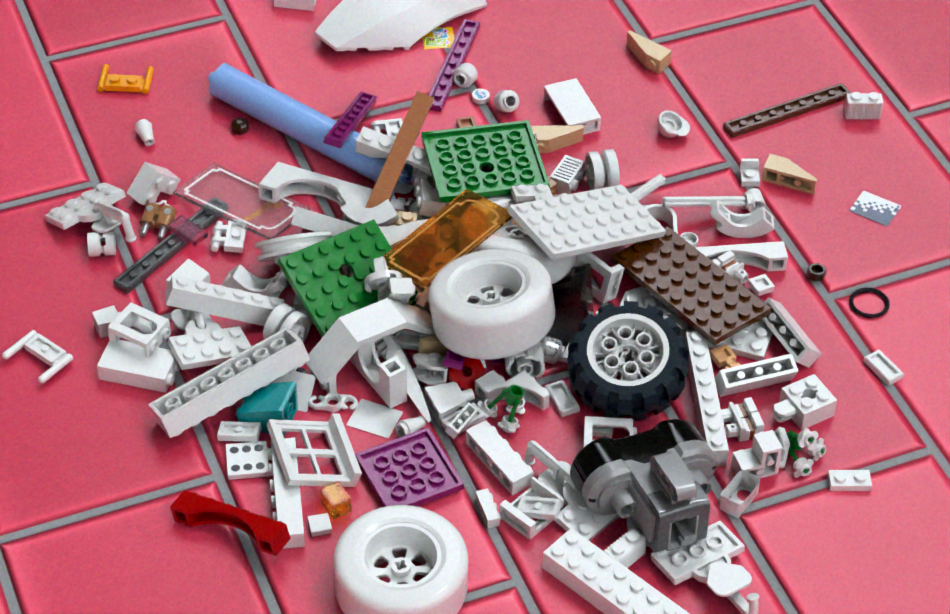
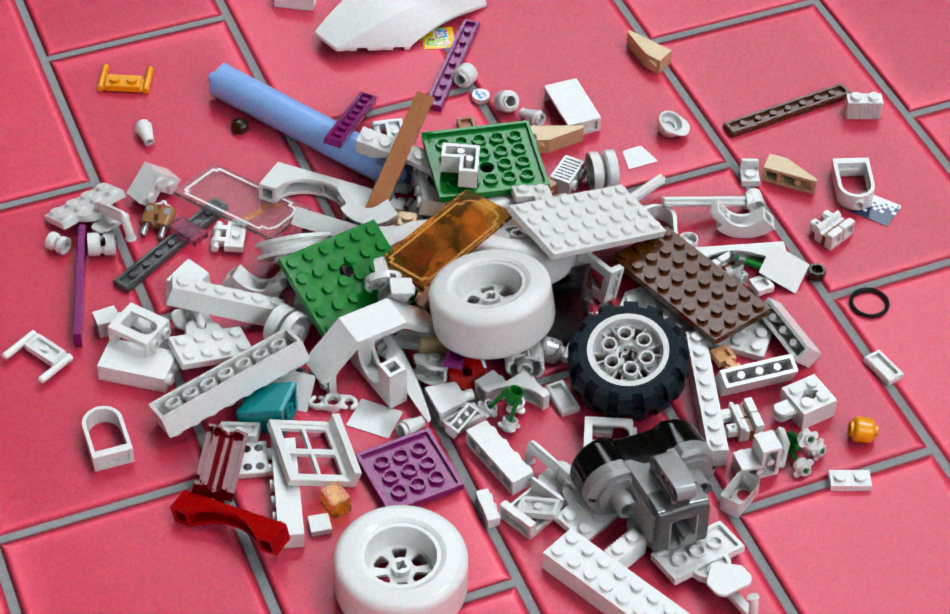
none -> white wheel [45,231,71,255]
none -> magenta tile [73,224,87,347]
none -> white window [82,406,135,472]
none -> gear [192,423,249,502]
none -> white brick [440,143,480,188]
none -> white cone [519,108,546,126]
none -> white sticker [623,146,657,169]
none -> green piece [730,251,763,270]
none -> white sticker [759,243,809,294]
none -> white hips [809,210,855,251]
none -> white window [831,158,875,210]
none -> light orange head [847,416,879,443]

